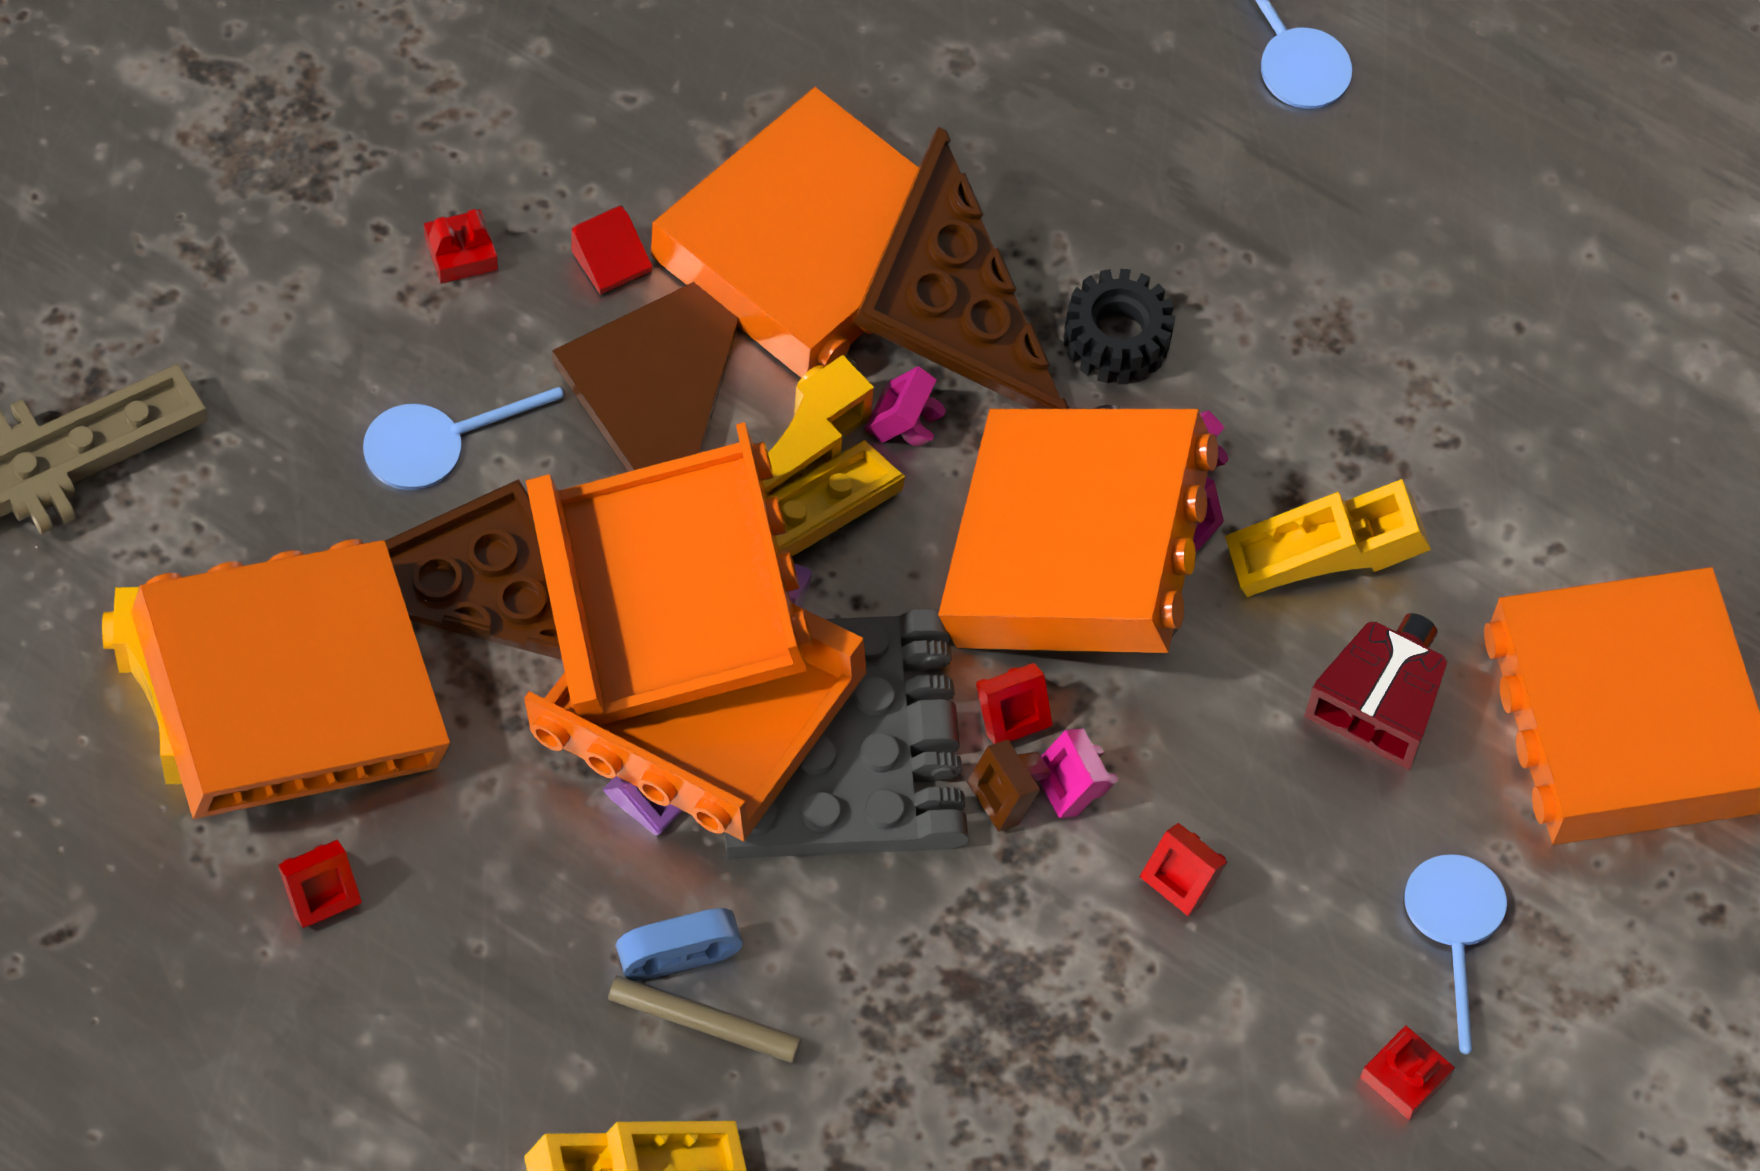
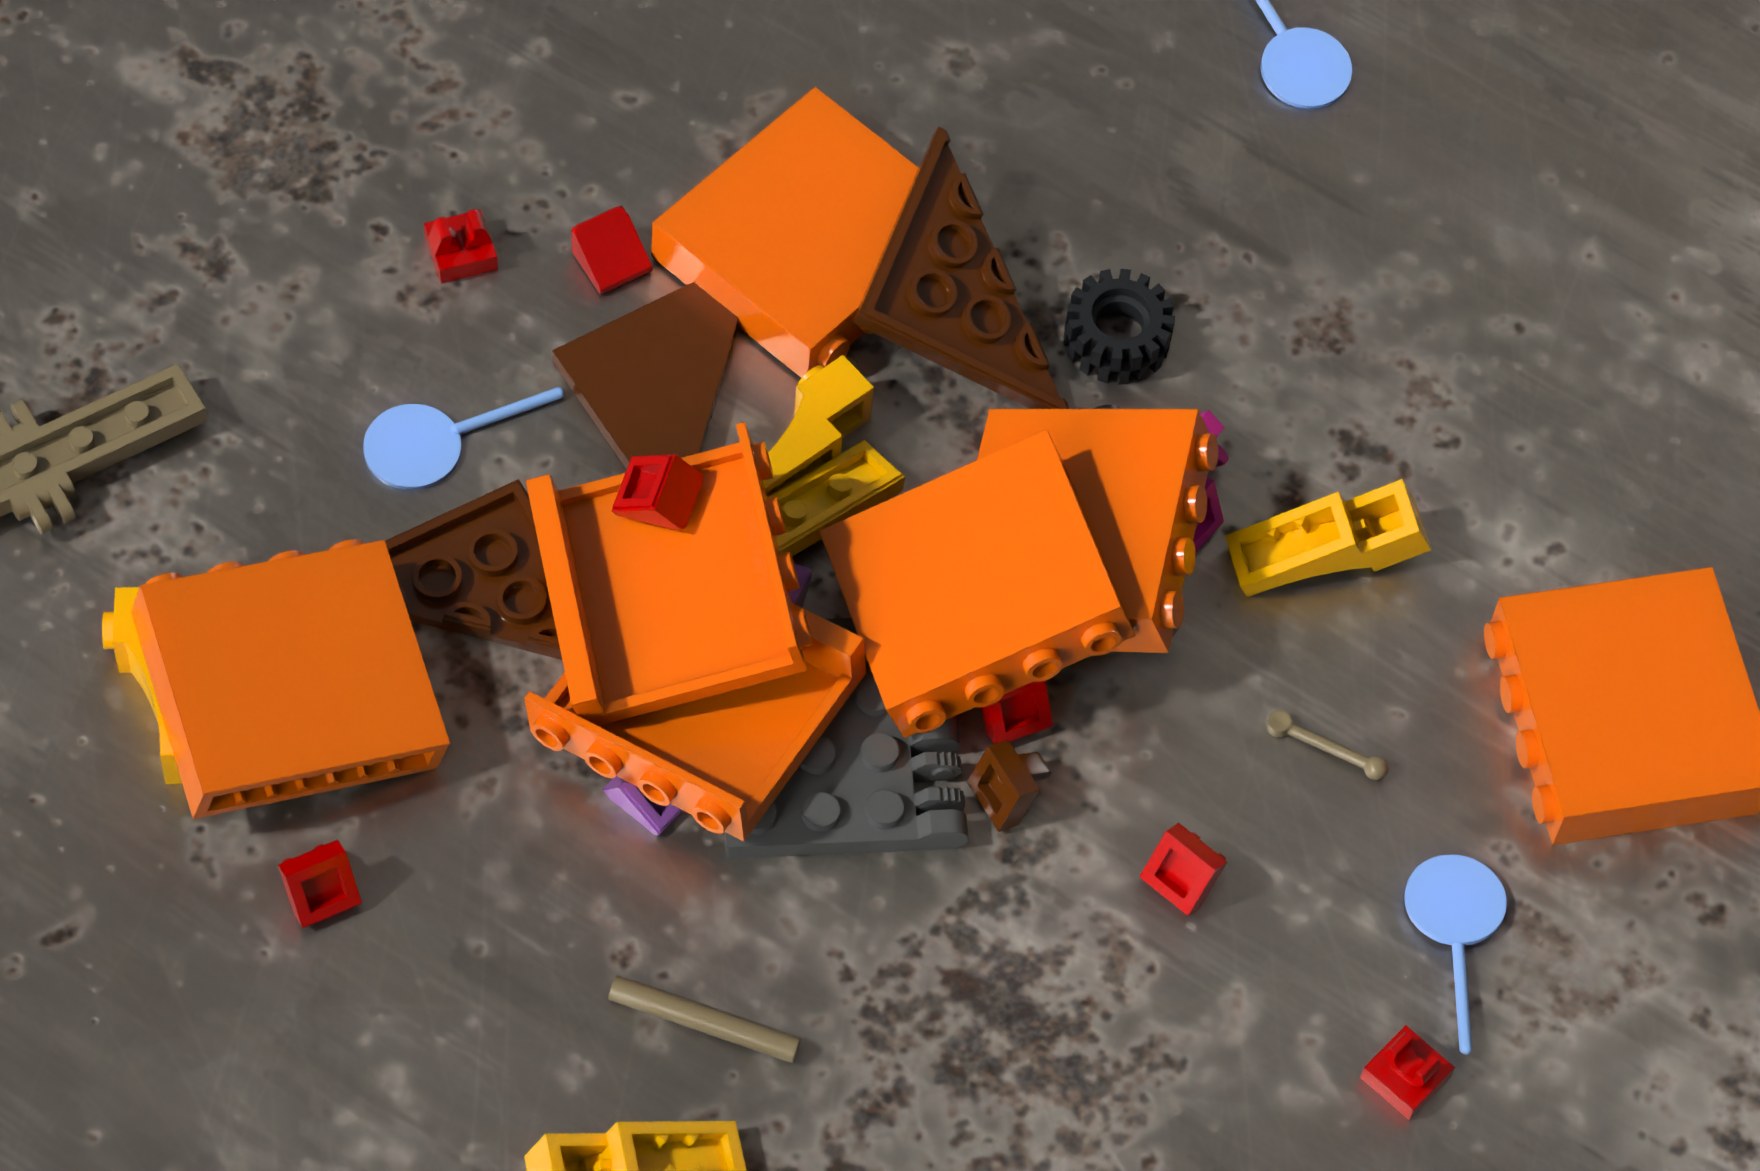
medium blue beam [616,908,743,981] -> none
dark pink tile [864,366,946,447] -> none
dark pink tile [1039,728,1119,818] -> none
dark red torso [1304,613,1448,771] -> none
none -> red slope [611,454,703,529]
none -> orange panel [819,429,1136,738]
none -> dark tan hinge [1267,710,1389,780]

